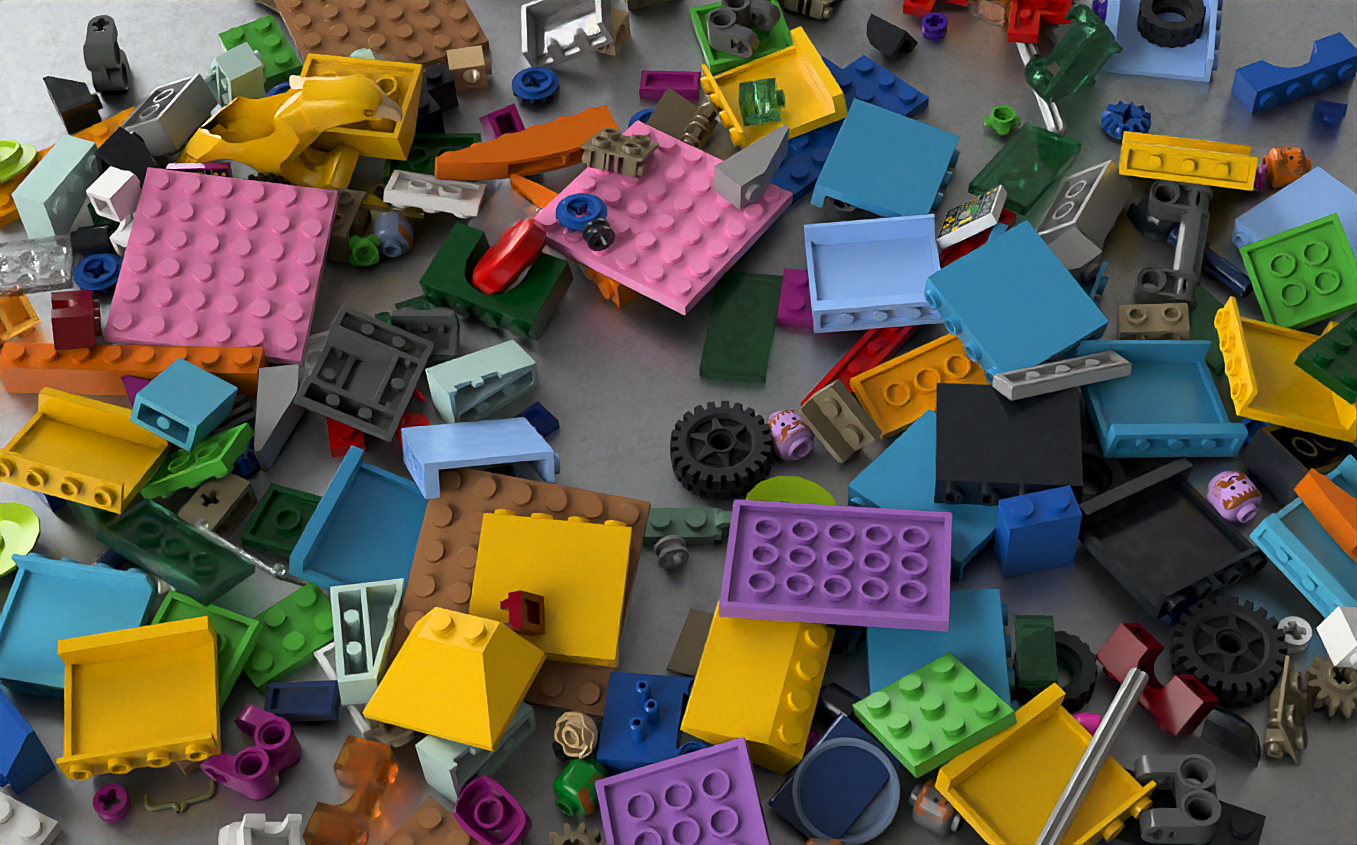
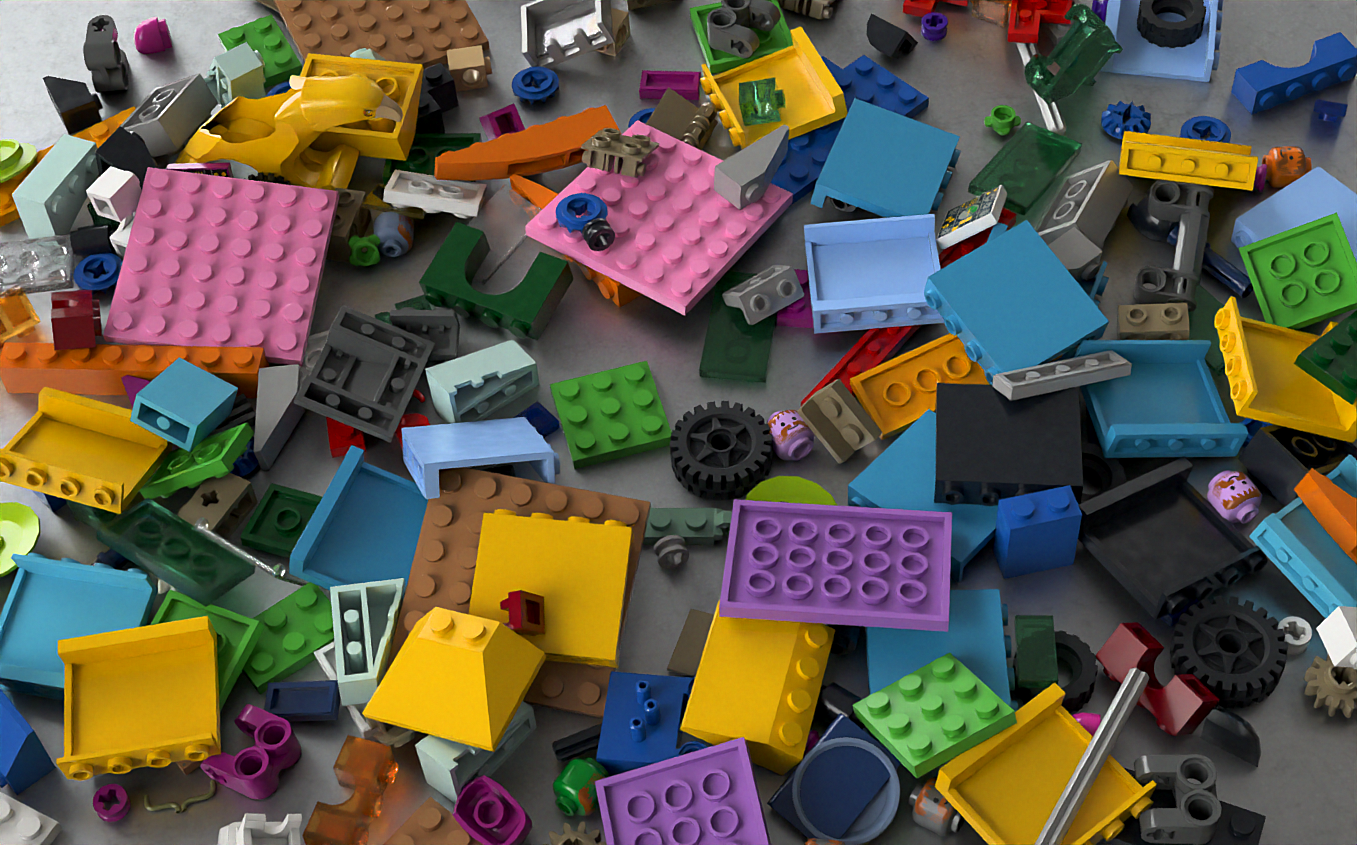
red piece [472,219,547,295] -> none
tan plate [554,711,598,759] -> none
dark tan hinge [1264,656,1312,765] -> none
none -> dark pink piece [134,17,172,54]
none -> bright green plate [550,361,672,469]
none -> light grey bracket [722,265,804,325]
none -> blue gear [1180,116,1231,143]

